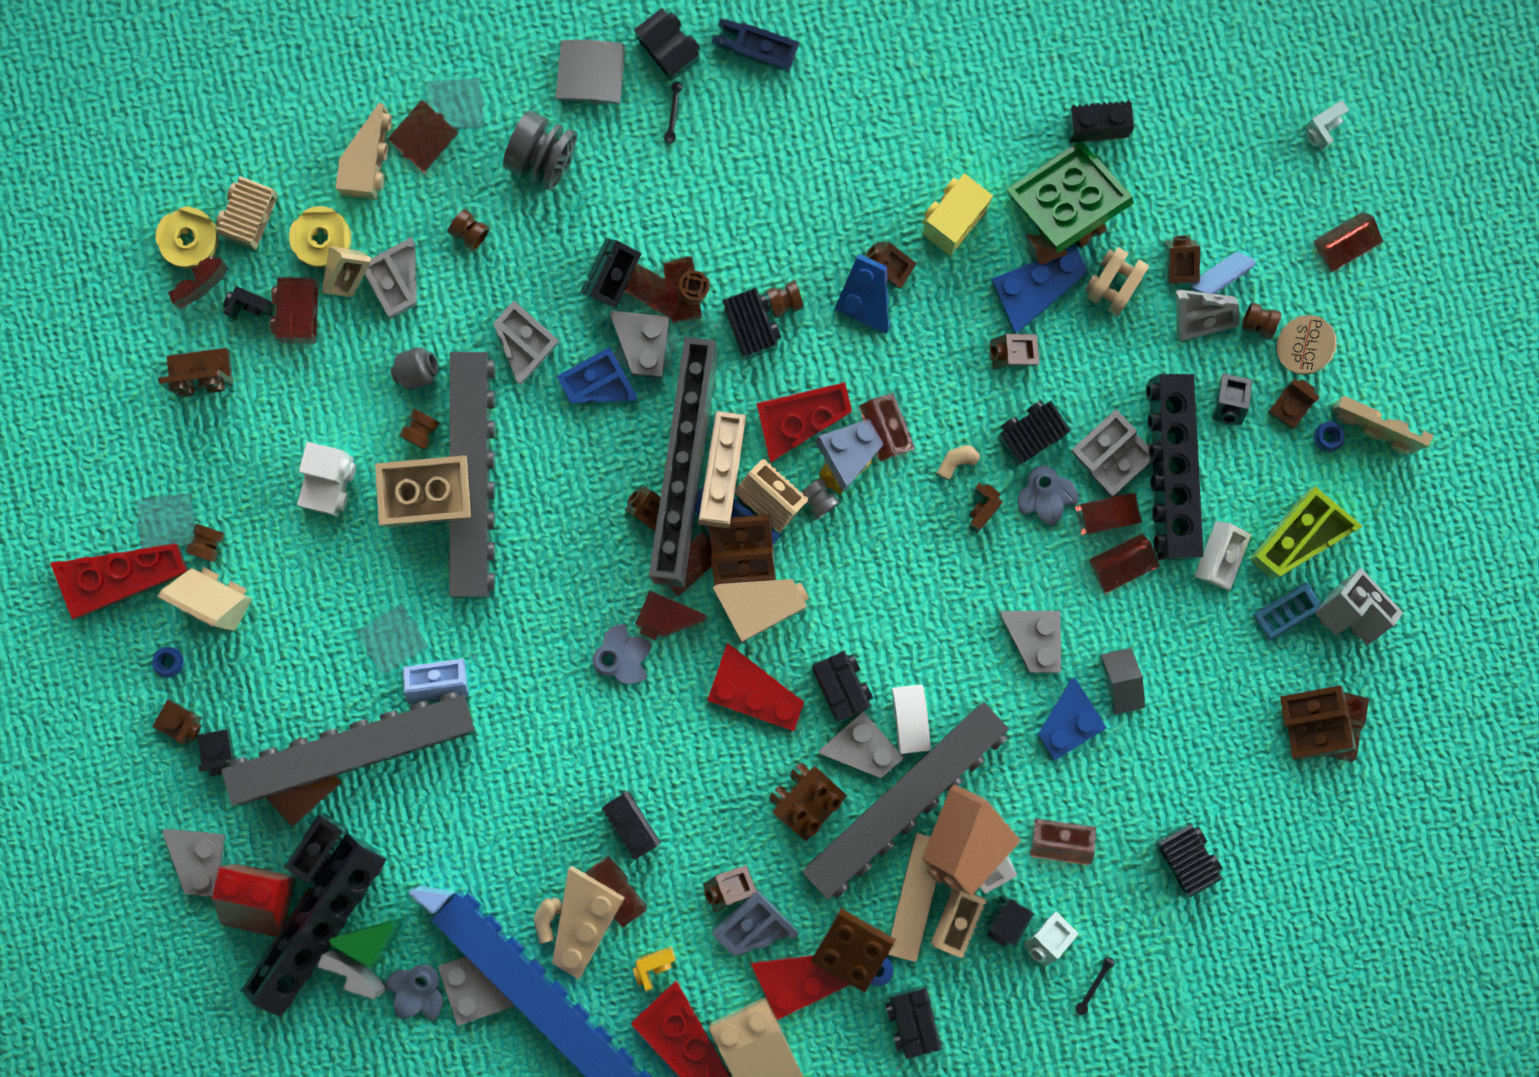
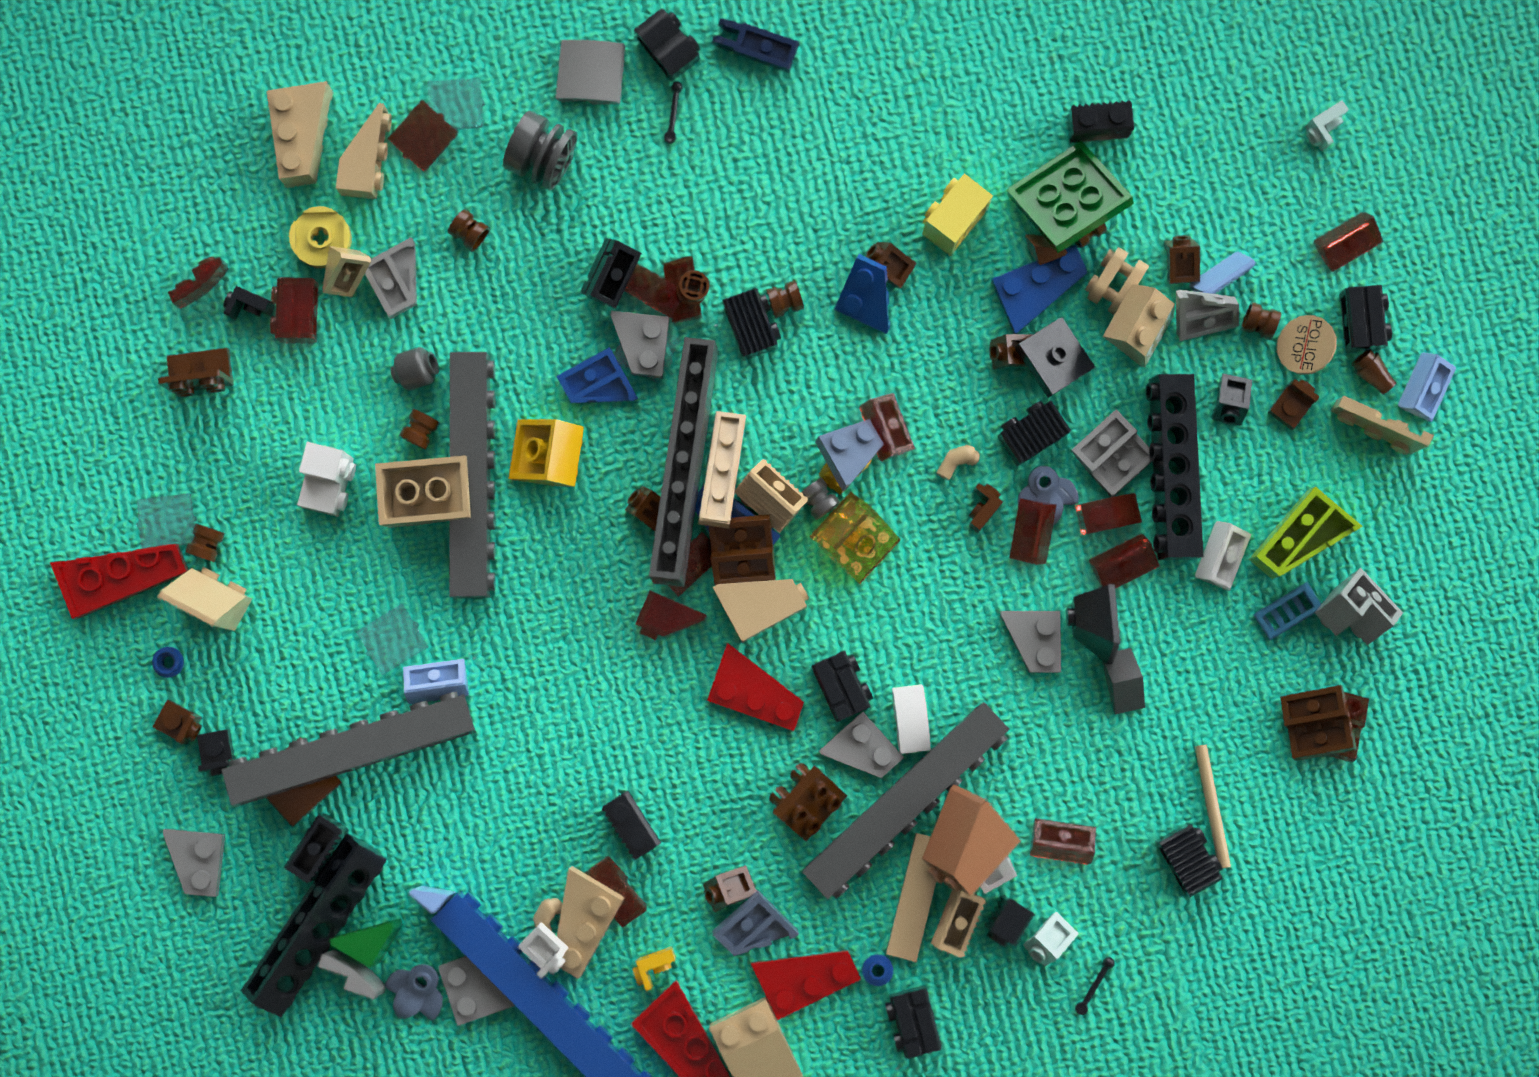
light yellow plate [156,207,219,269] -> none
red slope [212,864,296,937] -> none
tan brick [216,177,278,250] -> none
light grey wing [493,301,560,385] -> none
sand blue plate [593,624,652,684] -> none
red wing [756,382,852,463] -> none
reddish brown plate [810,909,896,993] -> none
blue wing [1037,678,1107,761] -> none
blue plate [1313,422,1345,452] -> none
none -> tan wedge [267,81,333,188]
none -> yellow slope [508,419,584,487]
none -> white bracket [518,922,568,979]
none -> clear yellow slope [809,492,901,584]
none -> clear red slope [1009,498,1056,565]
none -> plate [1014,317,1095,398]
none -> black slope [1066,584,1121,664]
none -> tan slope [1103,284,1175,367]
none -> tan bar [1195,744,1231,868]
none -> black brick [1340,285,1392,353]
none -> reddish brown cone [1352,349,1396,395]
none -> light blue slope [1398,353,1456,422]

